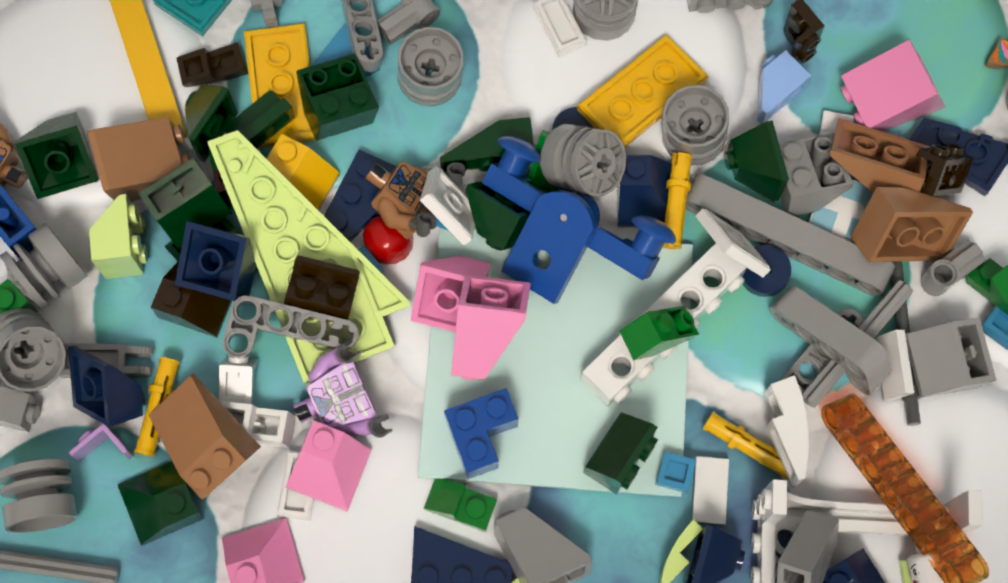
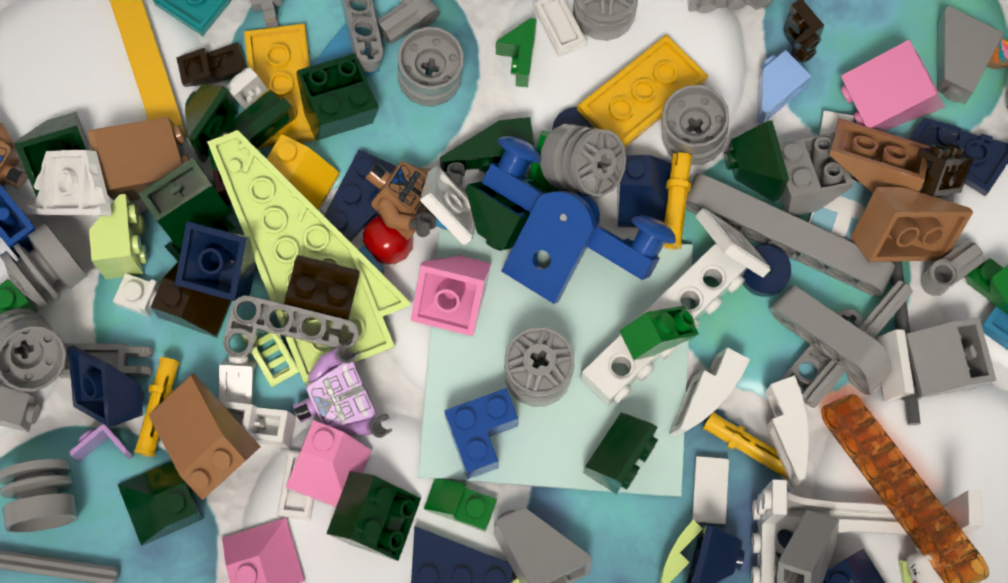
bright pink slope [451,274,531,380] -> none
dark azure tile [655,451,697,494] -> none
none -> white wing [25,150,112,216]
none -> white bracket [113,273,160,318]
none -> white bracket [225,67,268,110]
none -> yellowish green slope [241,319,299,388]
none -> dark green slope [326,471,421,561]
none -> green slope [496,18,537,88]
none -> light grey wheel [504,327,574,407]
none -> white slope [669,348,750,437]
none -> light grey slope [937,5,1004,105]

